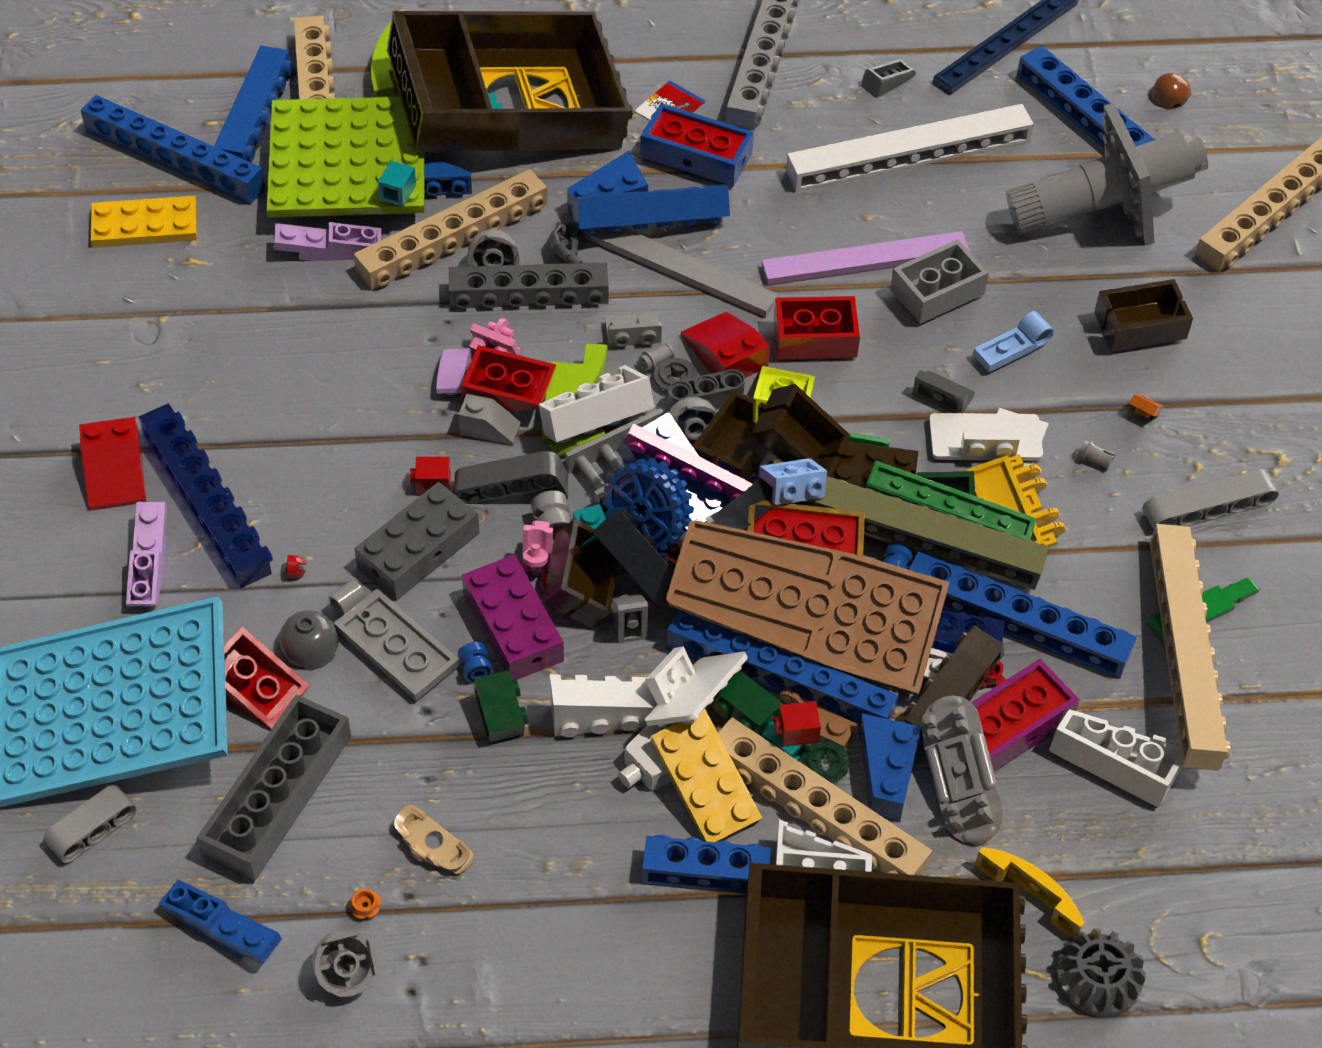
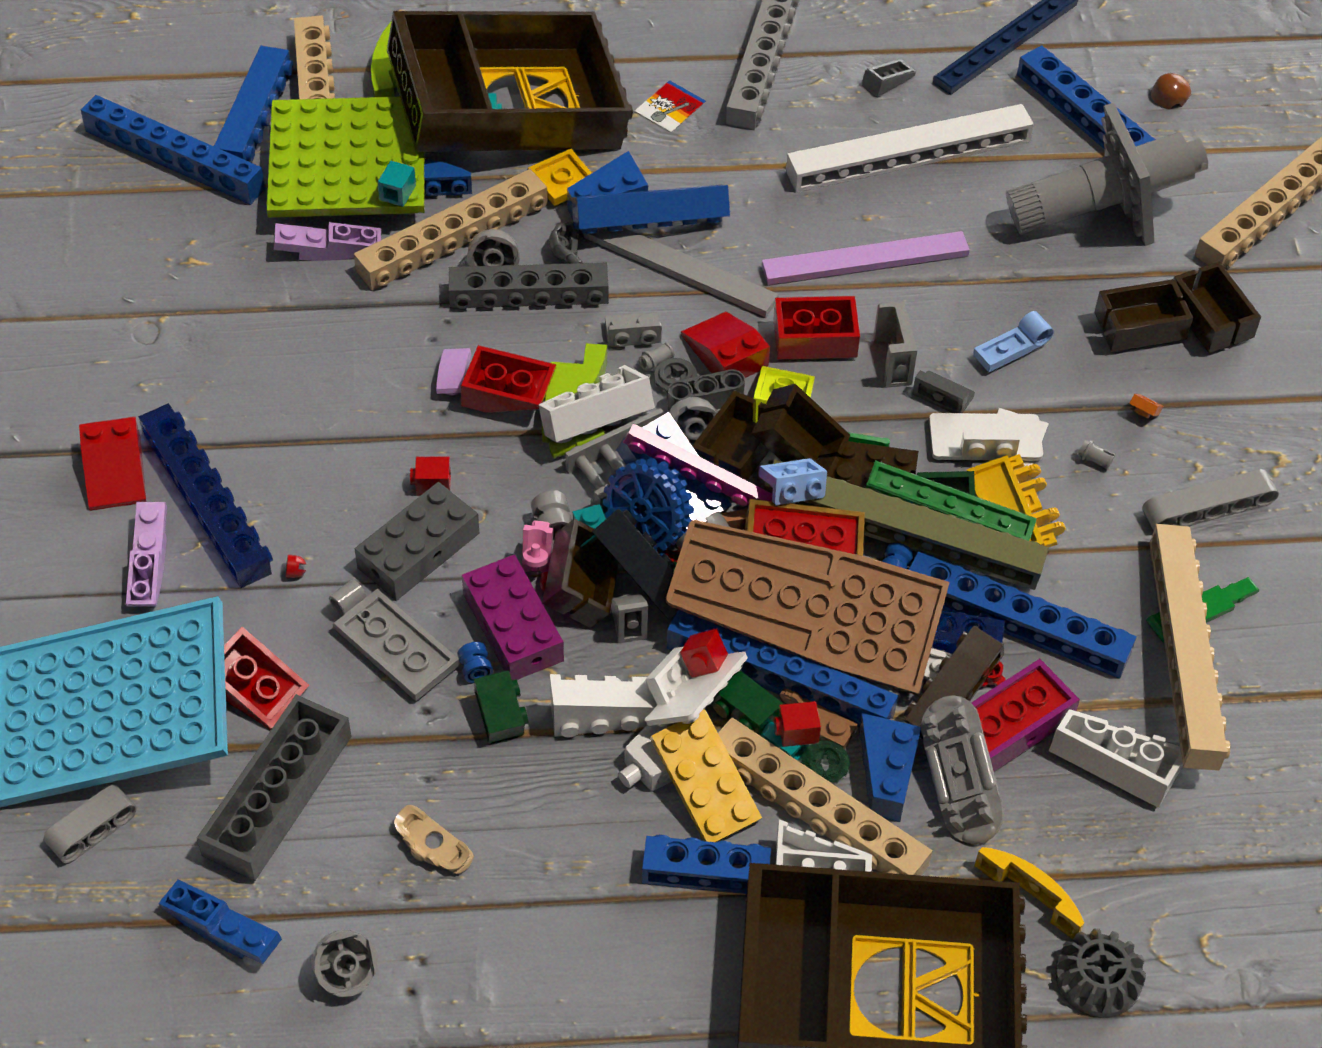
yellow plate [91,195,197,248] -> none
dark grey cylinder [279,610,339,670] -> none
orange plate [349,889,381,919] -> none
dark grey beam [454,451,569,504] -> none
light grey slope [459,394,521,446] -> none
bright pink hips [469,318,521,355] -> none
blue brick [640,103,754,187] -> none
black sticker [711,478,773,530] -> none
light grey brick [890,239,989,324] -> none
none -> yellow plate [528,149,592,206]
none -> red brick [680,629,728,678]
none -> light grey panel [873,301,917,388]
none -> dark brown piece [1173,261,1261,353]

